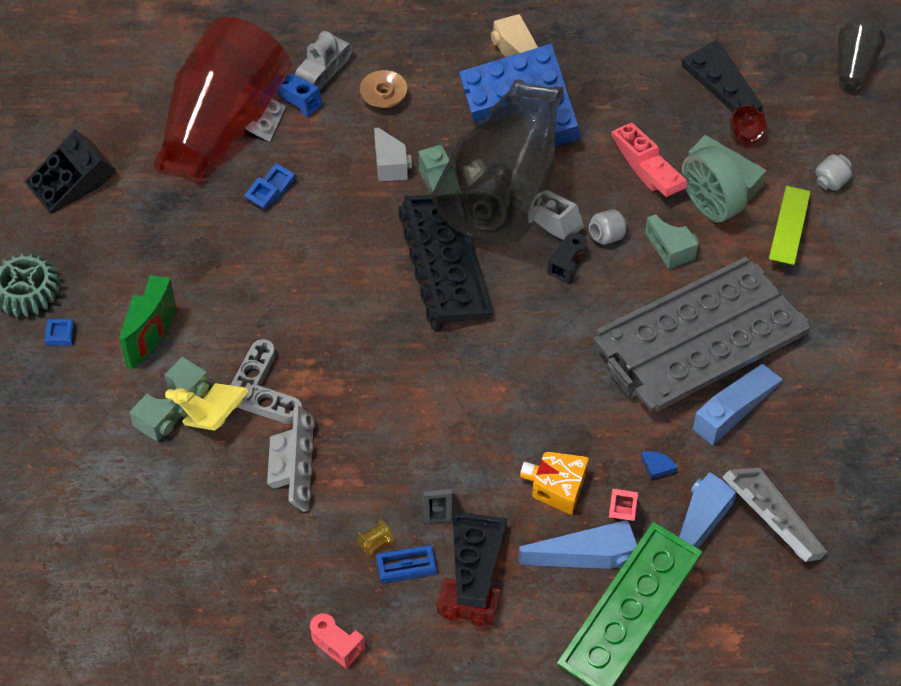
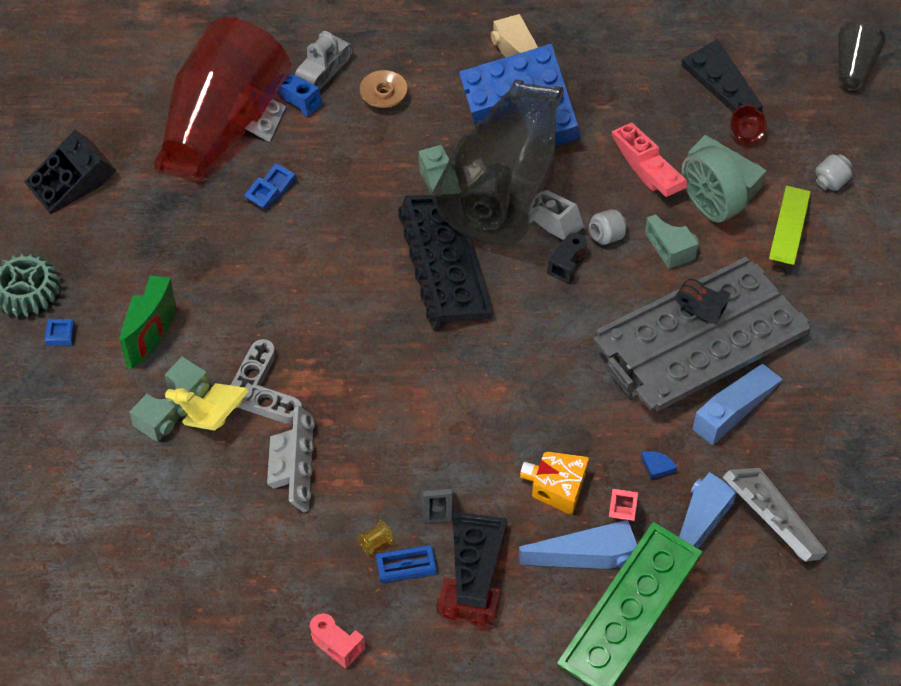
light grey slope [374,128,412,181] -> none
none -> black leg [675,279,731,325]

